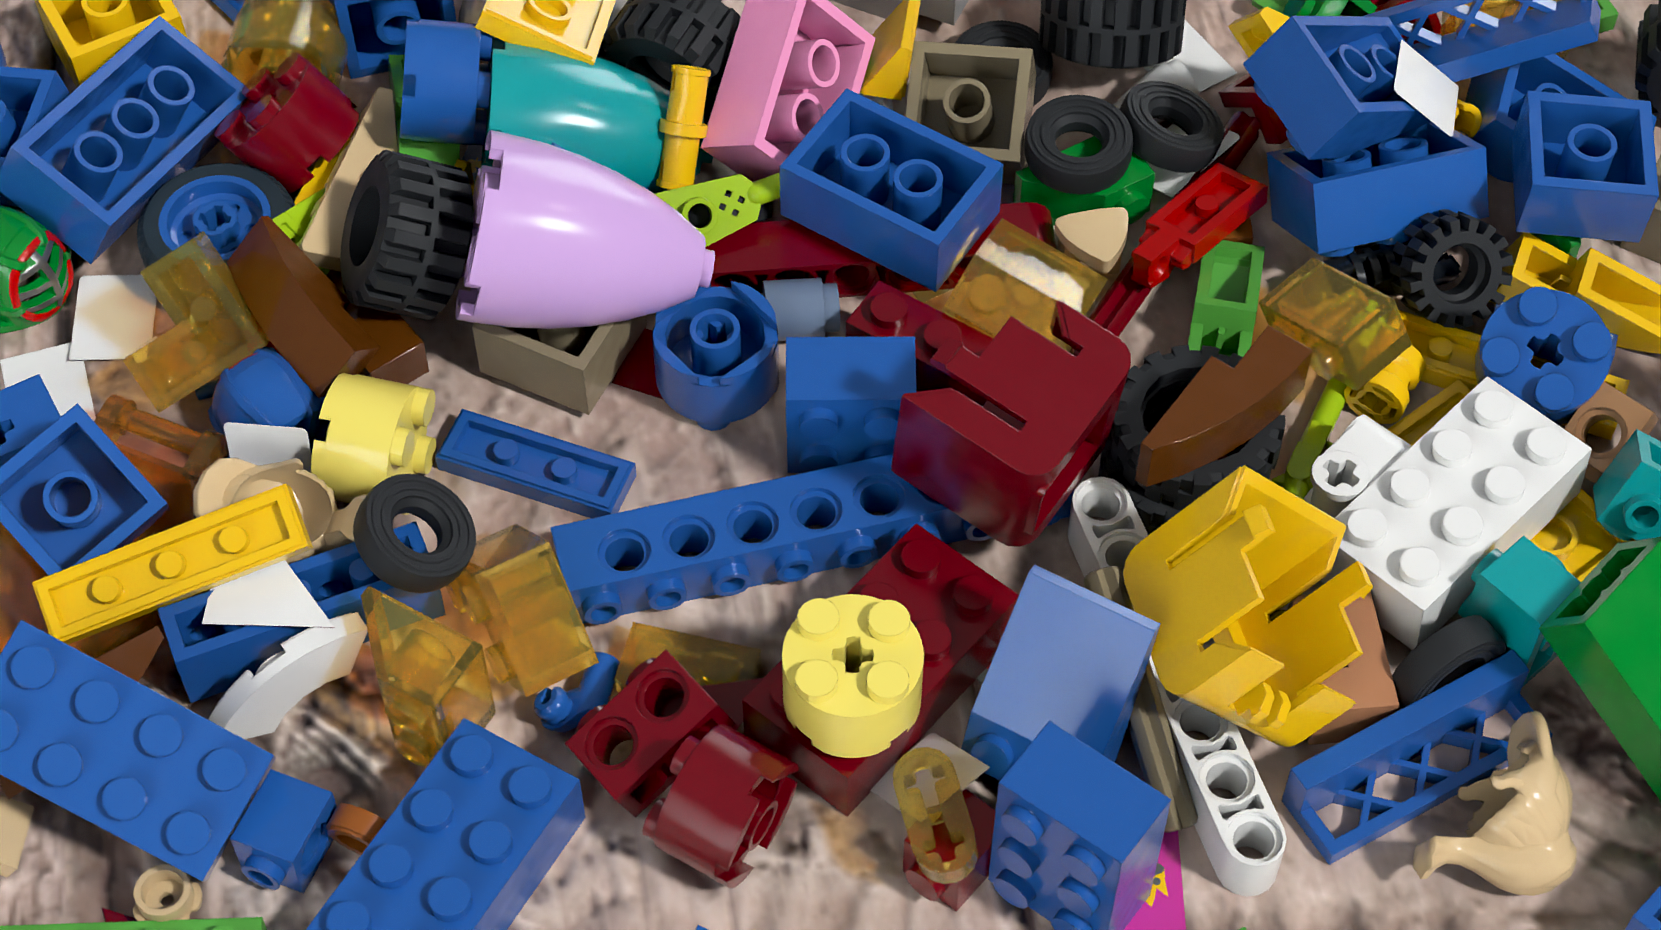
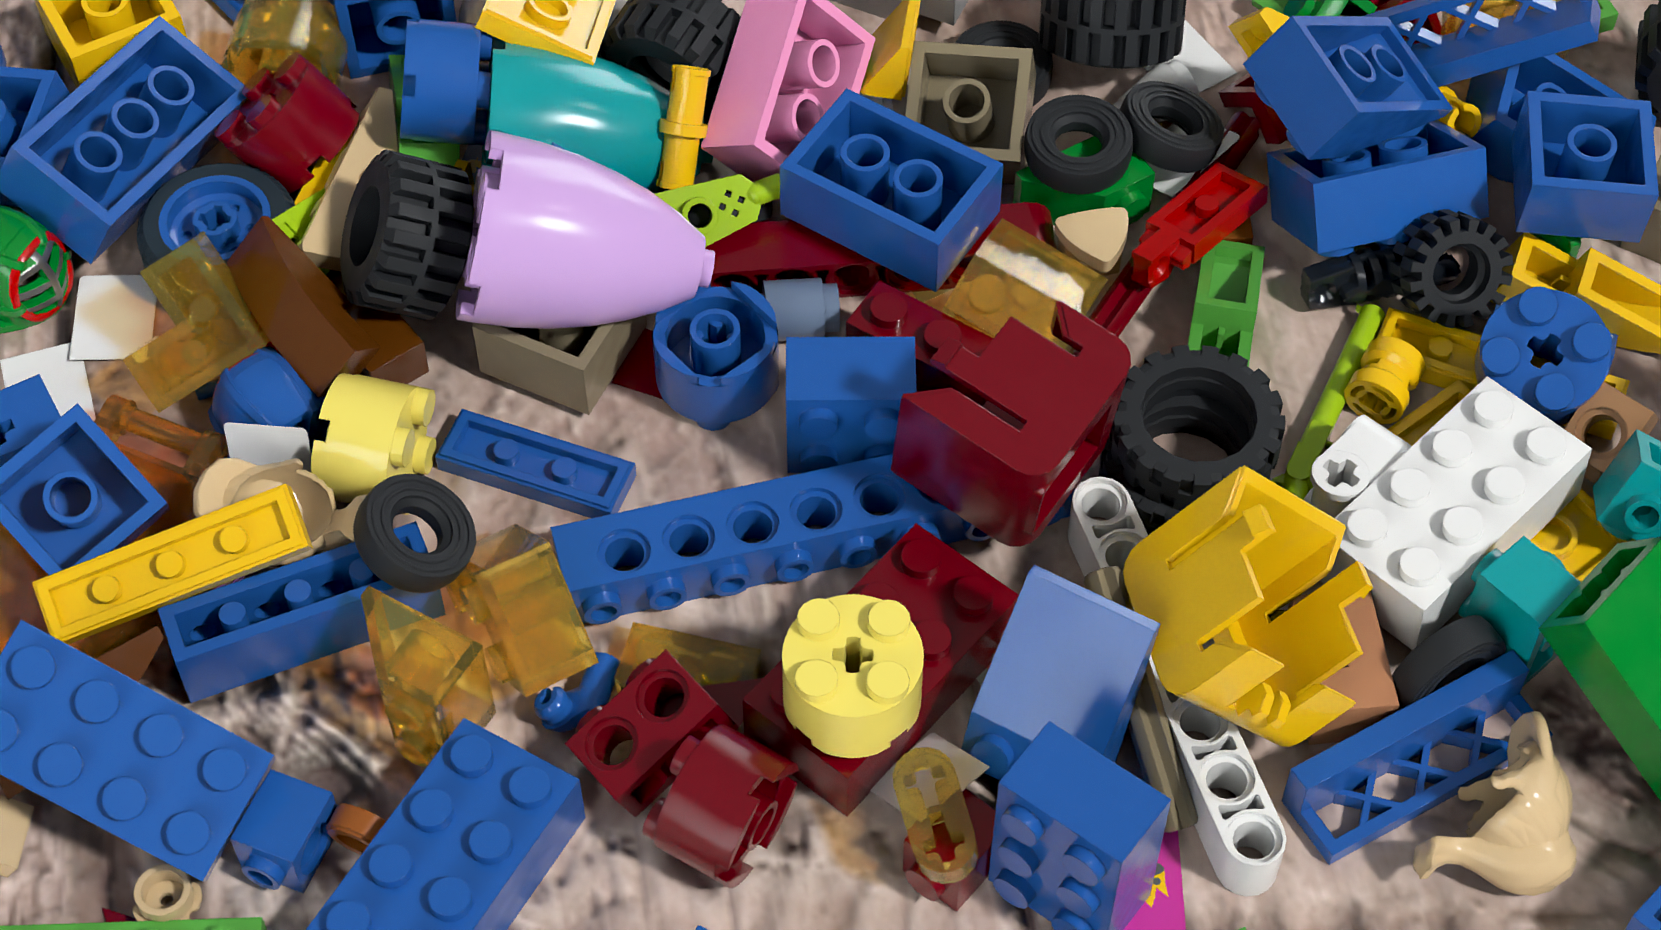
white sticker [202,560,335,628] -> none
white tile [208,612,368,739] -> none
reddish brown slope [1135,326,1313,487] -> none
clear yellow brick [1259,257,1412,391] -> none
white sticker [1394,39,1459,137] -> none

